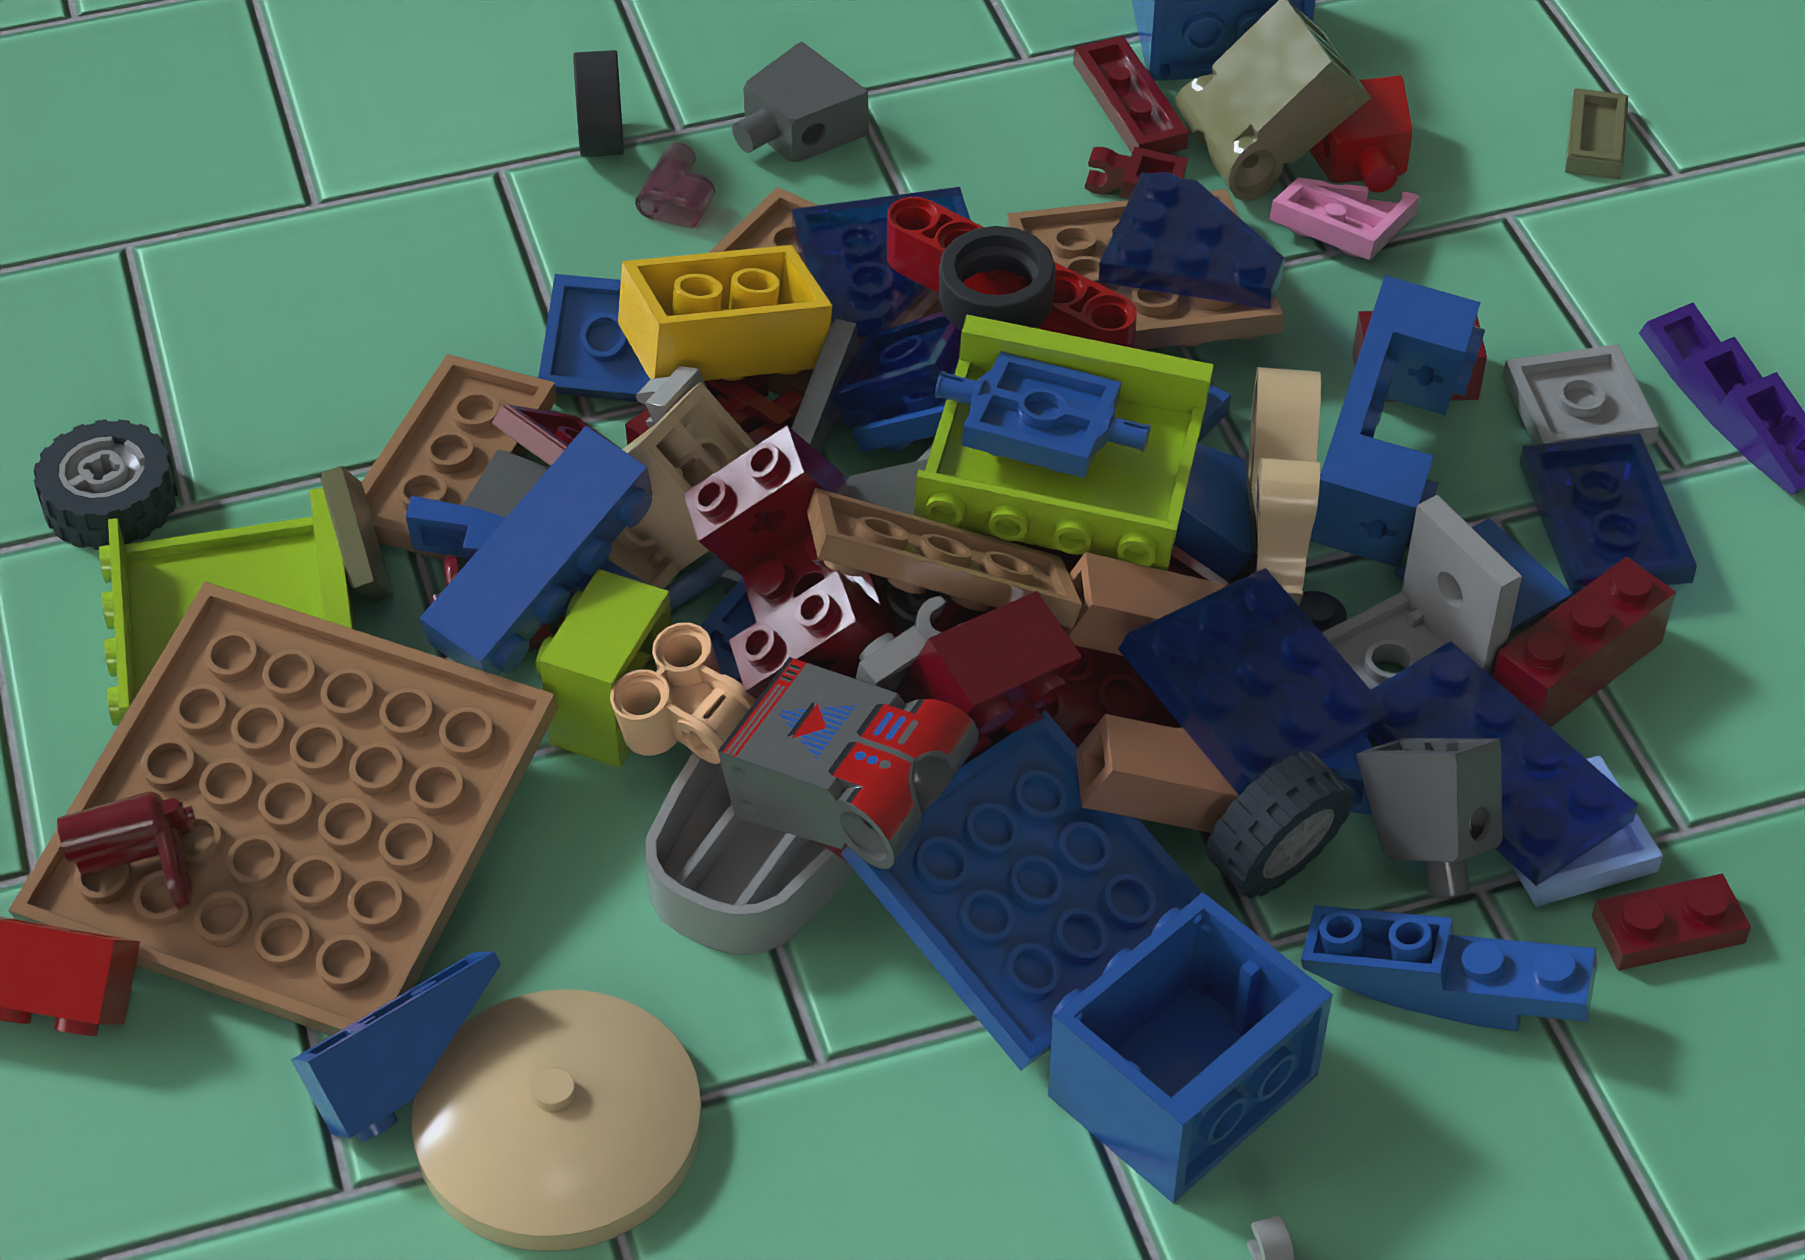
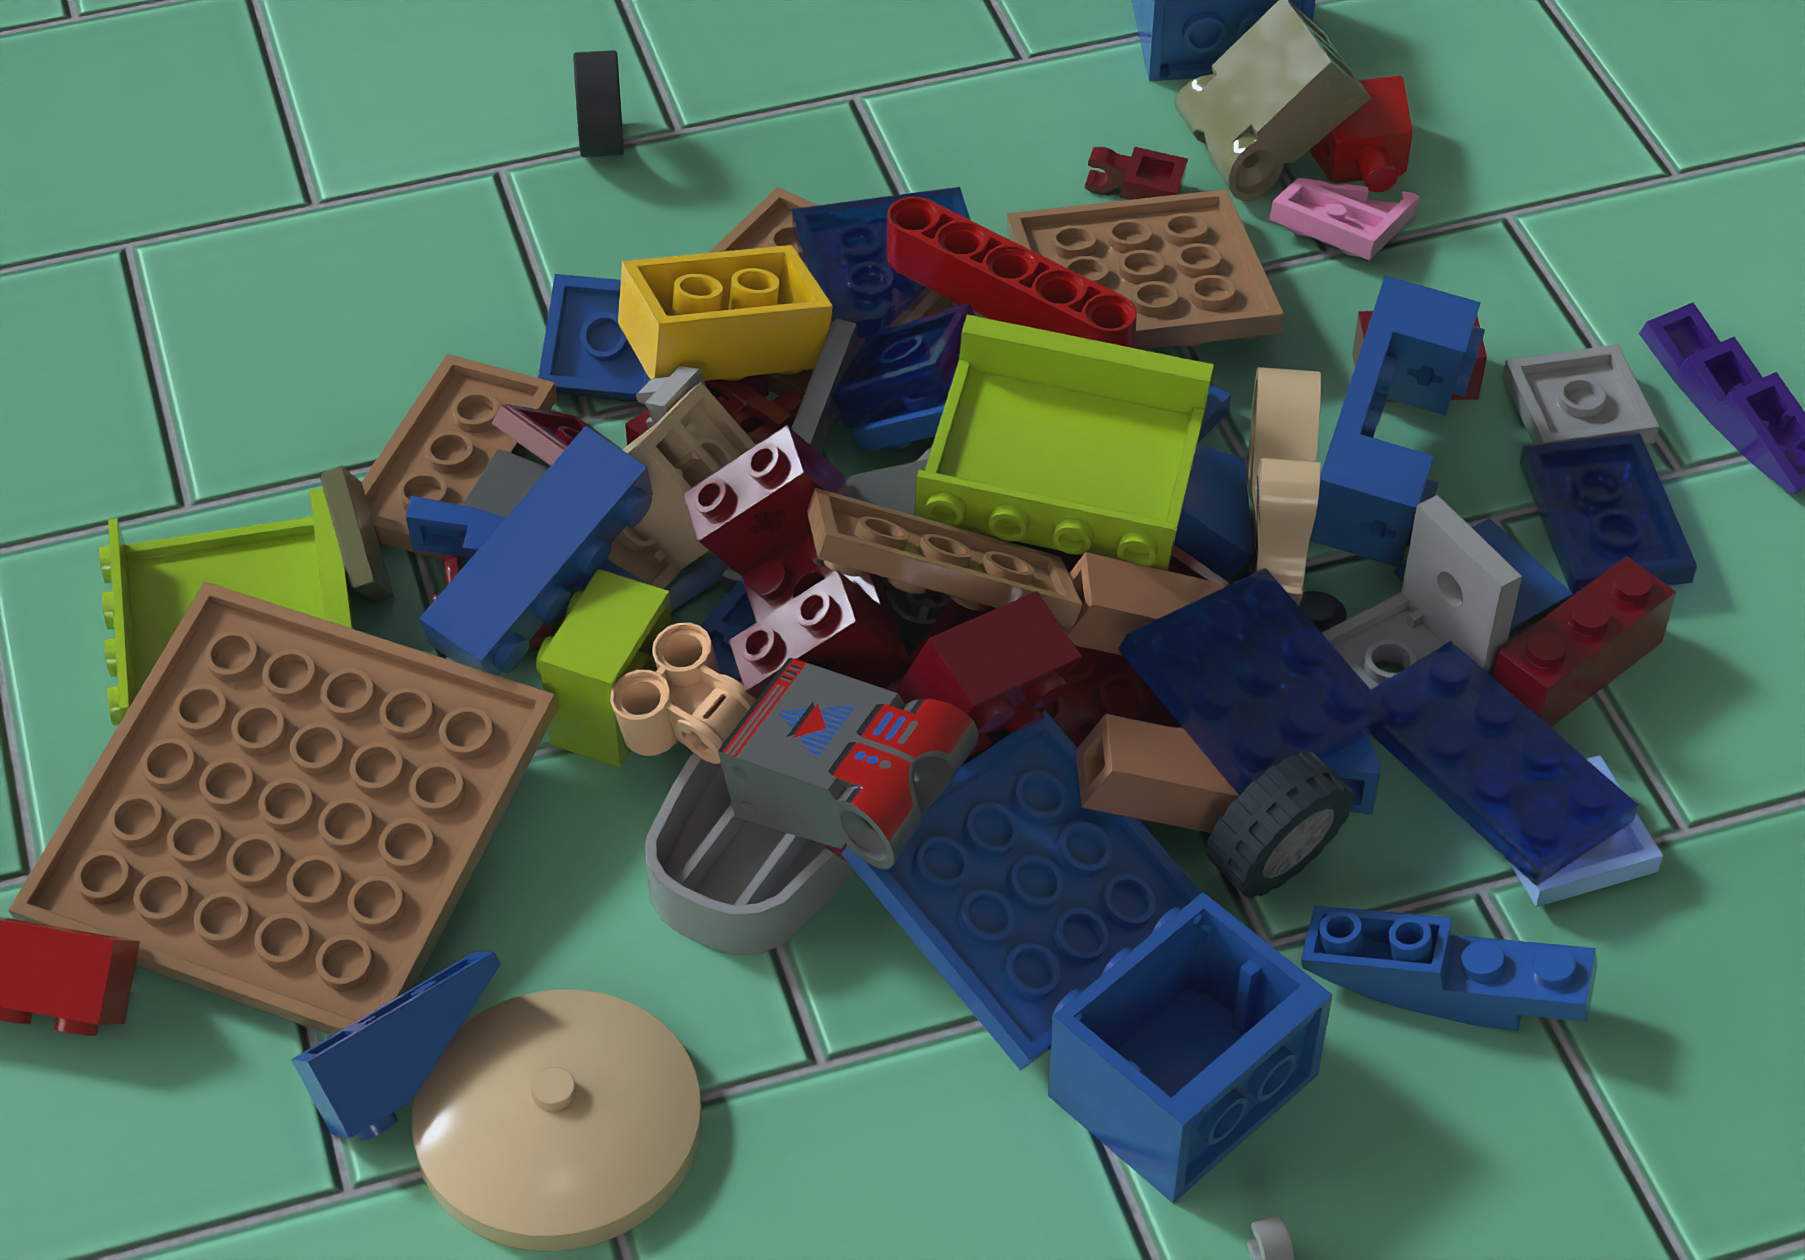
black wheel [33,419,178,550] -> none
dark red piece [57,792,197,910] -> none
clear pink piece [635,142,716,228] -> none
dark grey torso [732,42,869,162] -> none
light grey plate [856,596,962,692] -> none
blue plate [935,351,1151,478] -> none
black tyre [939,226,1055,331] -> none
dark red plate [1073,36,1189,154] -> none
clear blue plate [1099,172,1284,309] -> none
dark grey torso [1356,738,1503,897] -> none
olive tile [1565,88,1629,179] -> none
dark red plate [1591,873,1751,971] -> none

